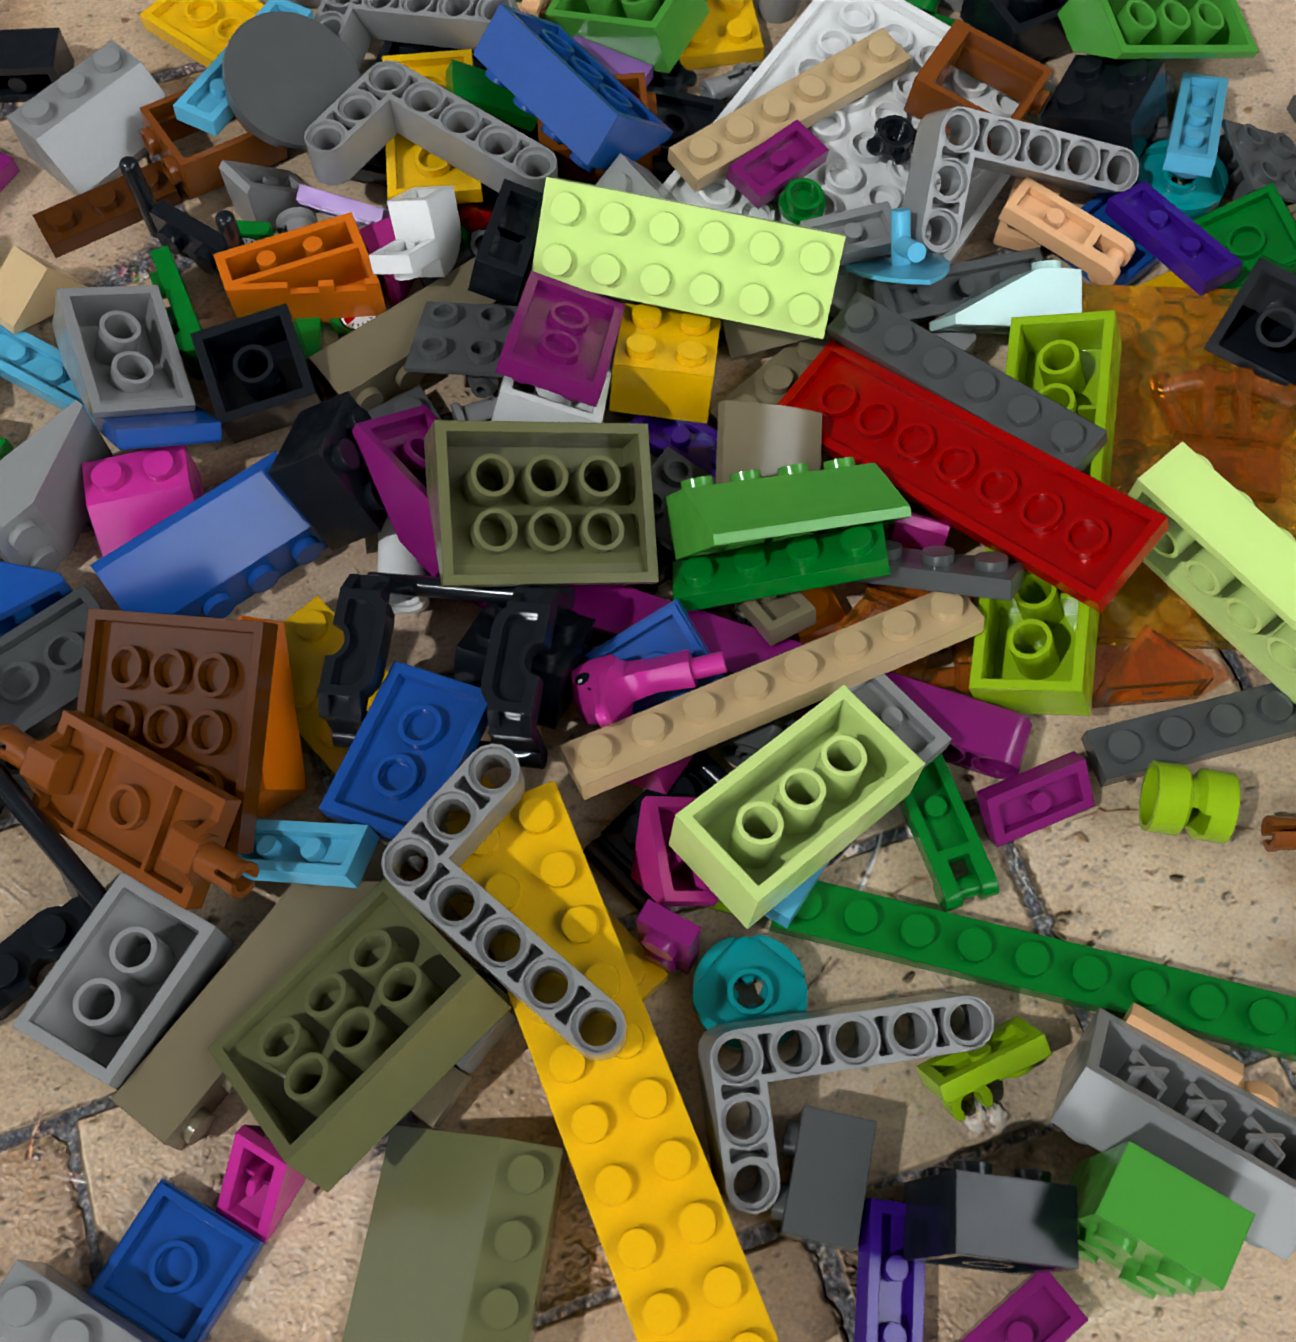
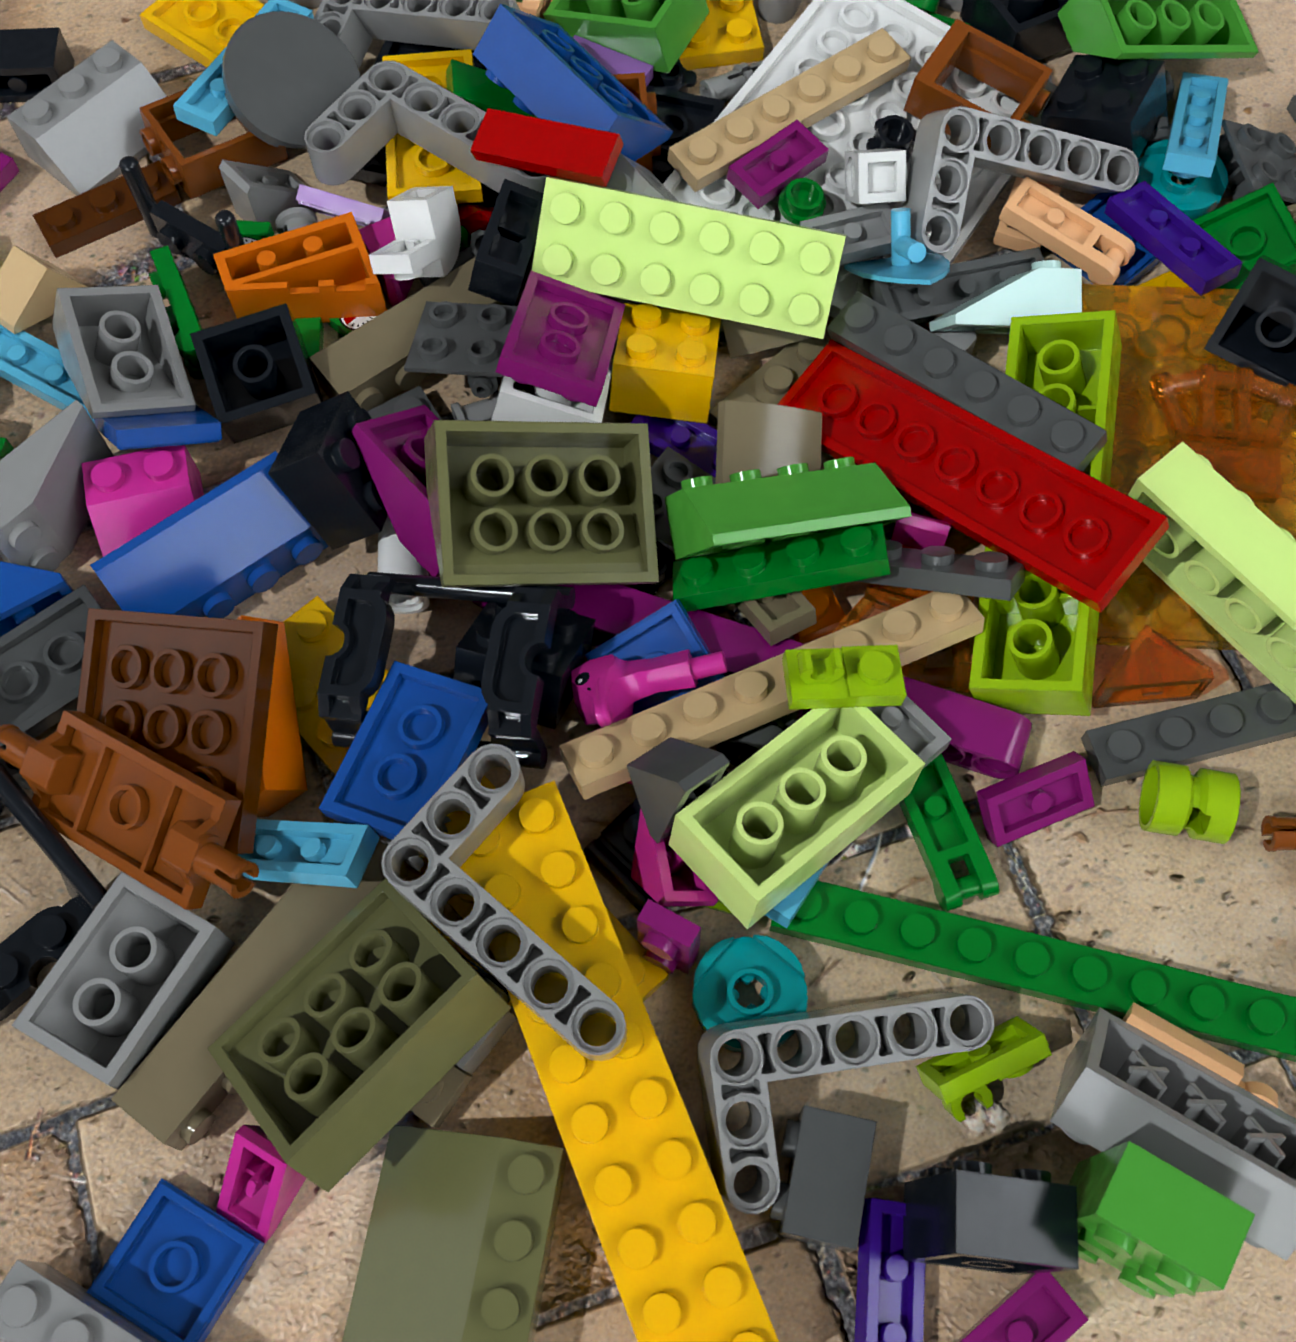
none -> red tile [470,108,624,187]
none -> dark grey slope [626,737,730,844]
none -> lime plate [782,645,907,710]
none -> white brick [845,148,906,204]

